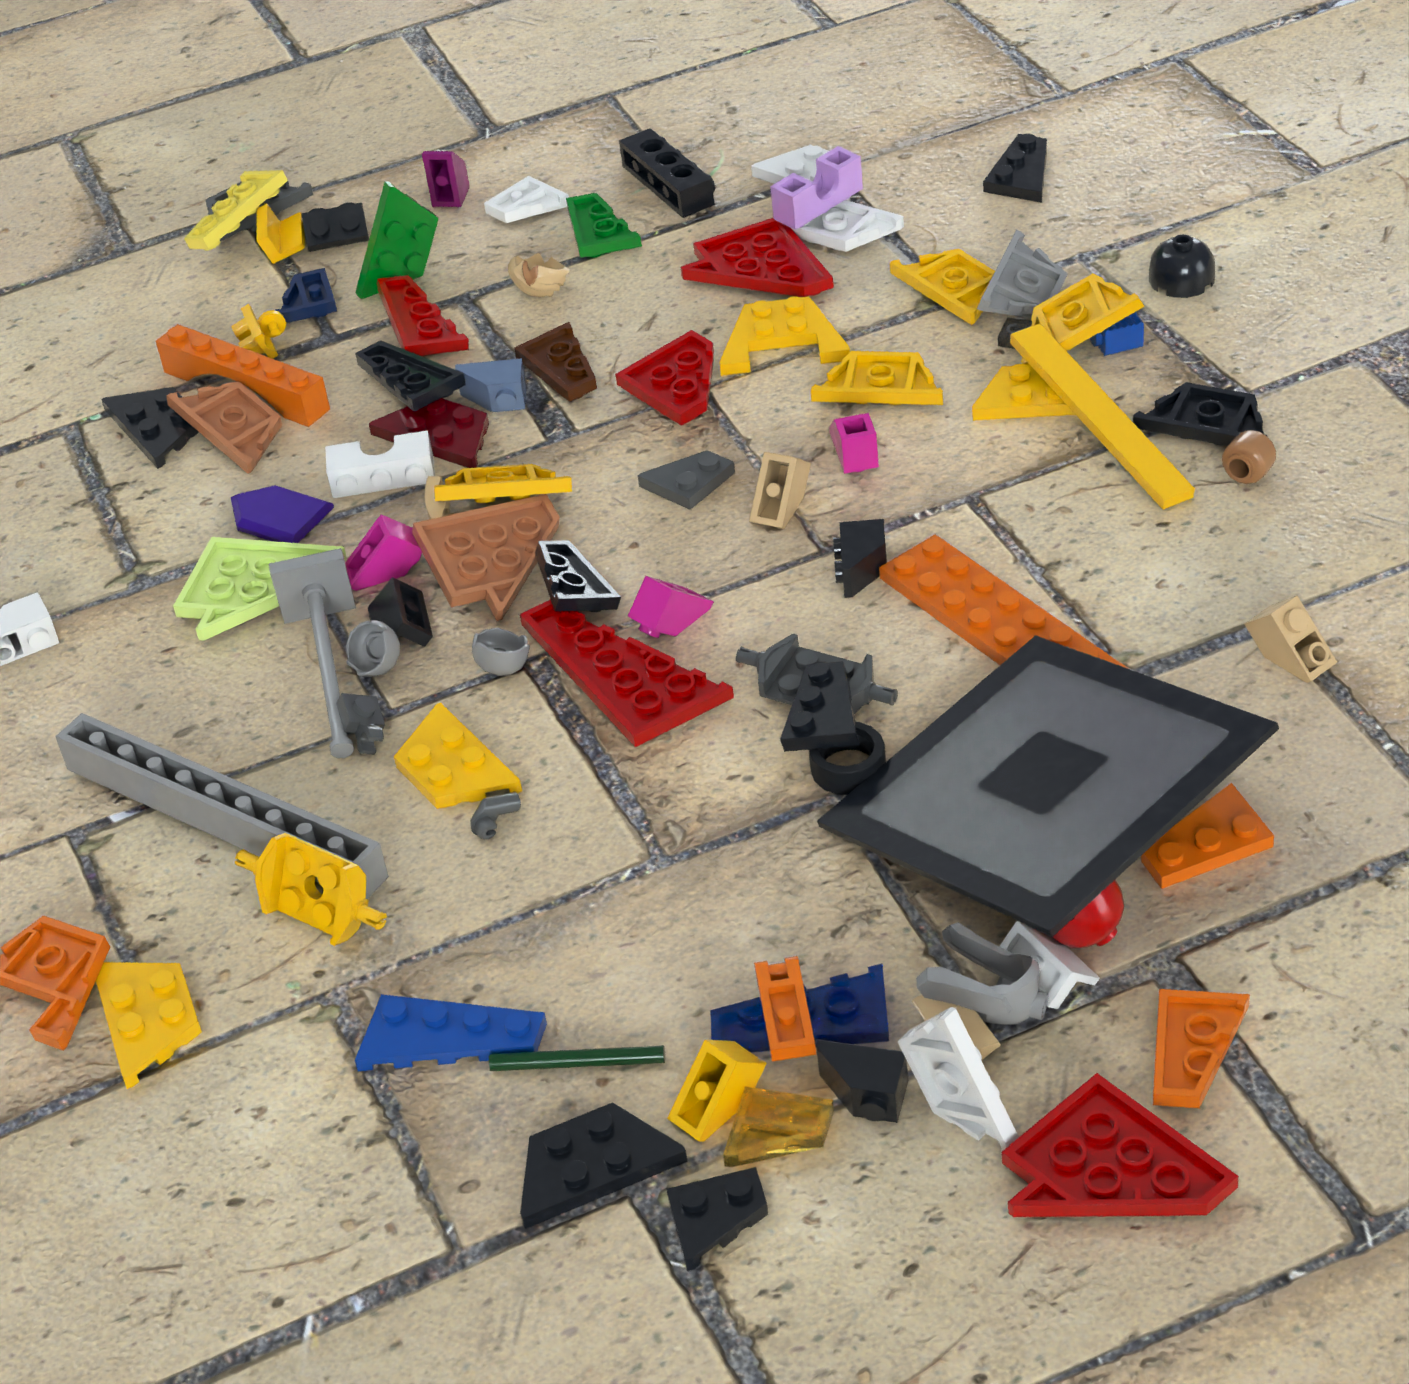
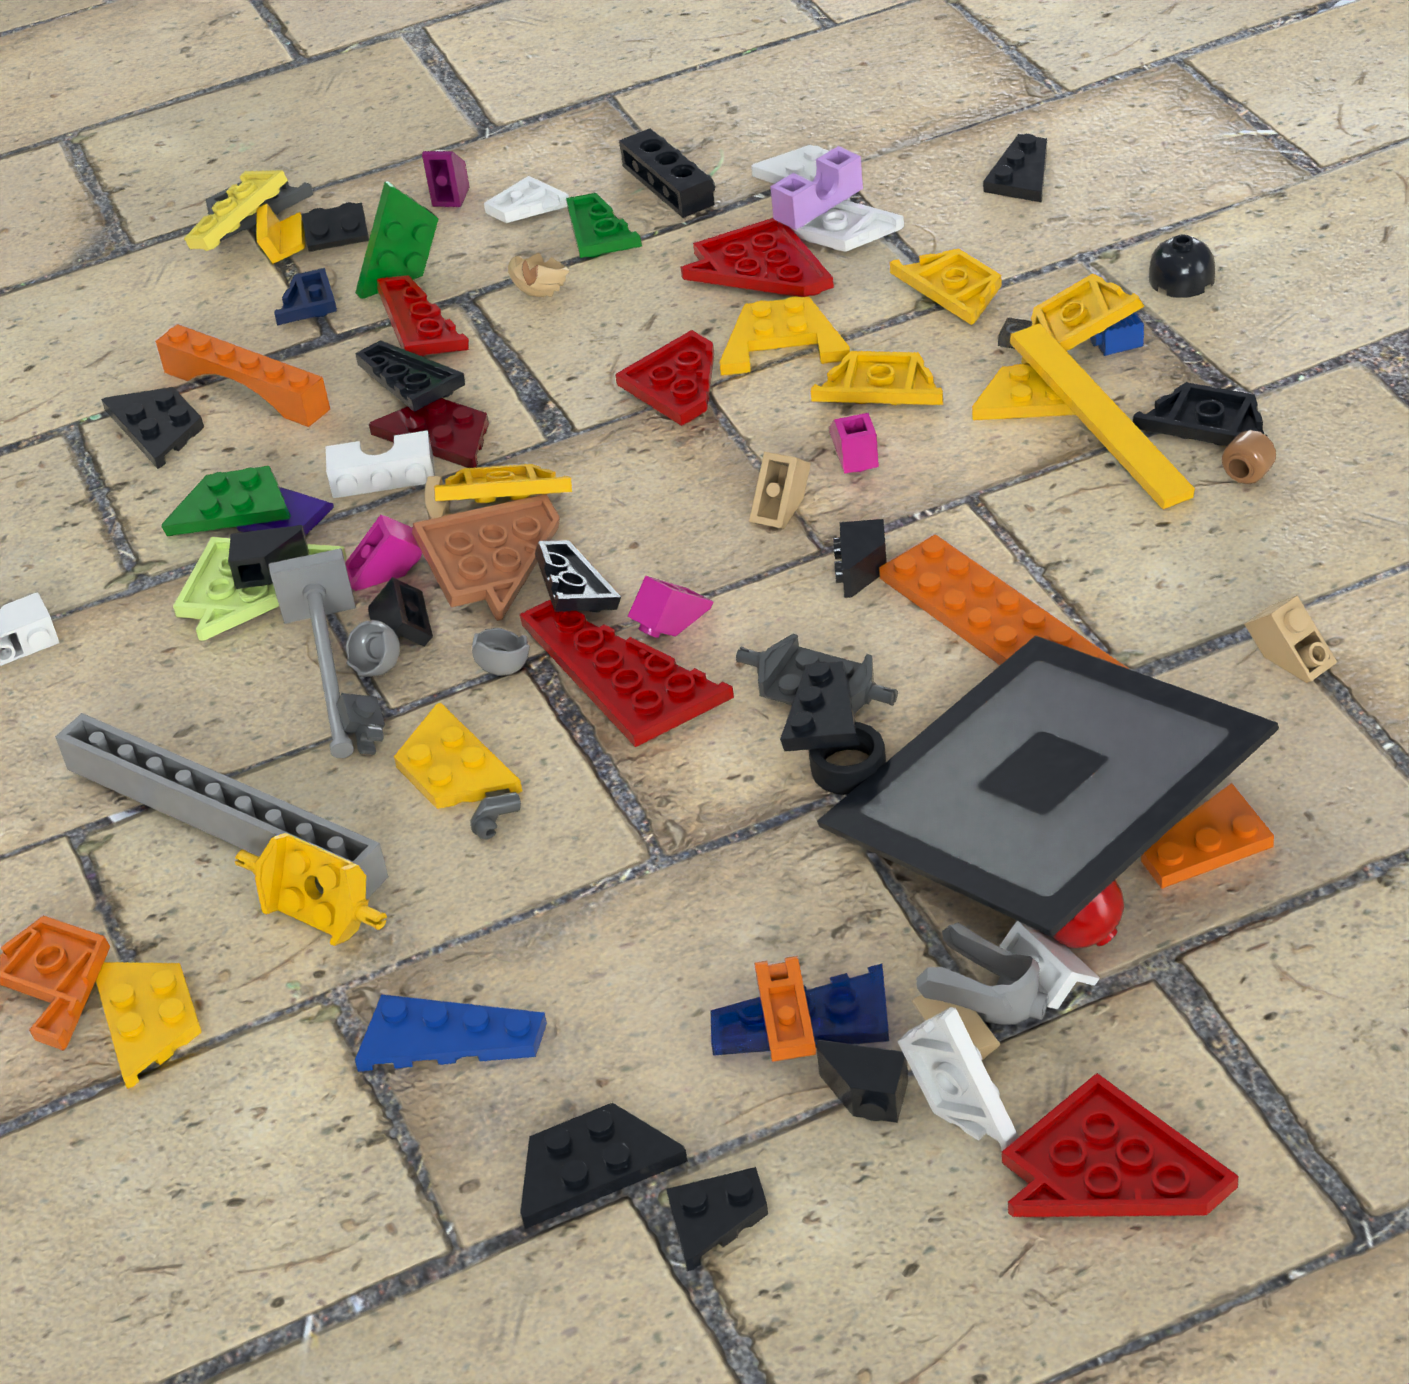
nougat wing [166,381,282,474] -> none
yellow hips [231,304,286,359] -> none
sand blue slope [455,358,527,412] -> none
dark green bar [489,1045,665,1071] -> none
reddish brown wing [514,322,597,402] -> none
dark grey wing [638,450,735,510] -> none
yellow slope [667,1040,767,1142] -> none
clear yellow wing [723,1086,834,1167] -> none
light grey wing [977,229,1068,318] -> none
orange wing [1153,989,1250,1108] -> none
none -> green wing [161,466,291,536]
none -> black slope [228,525,309,589]

